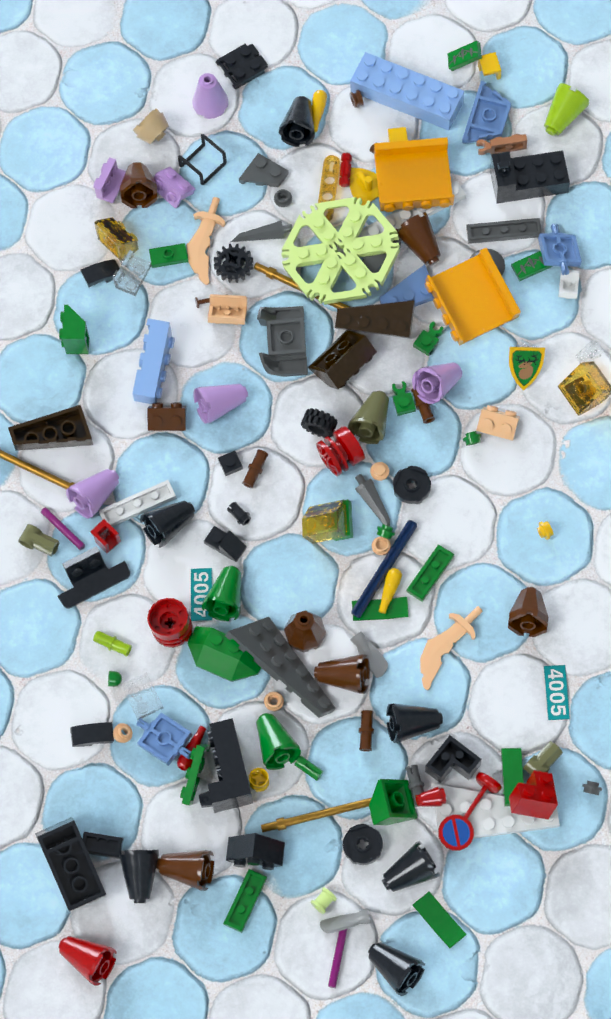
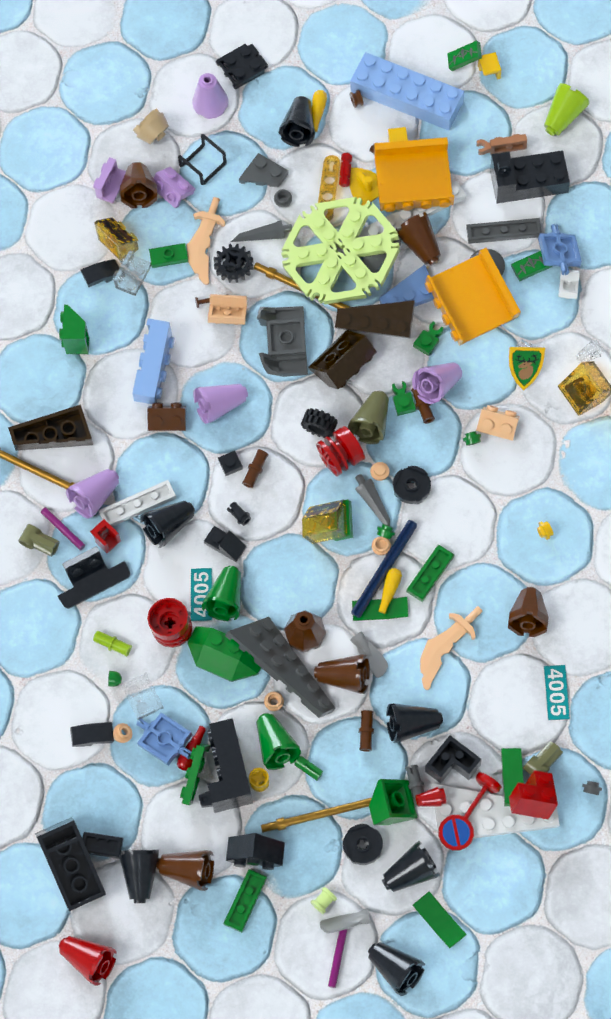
medium blue wing [462,80,512,144] -> none

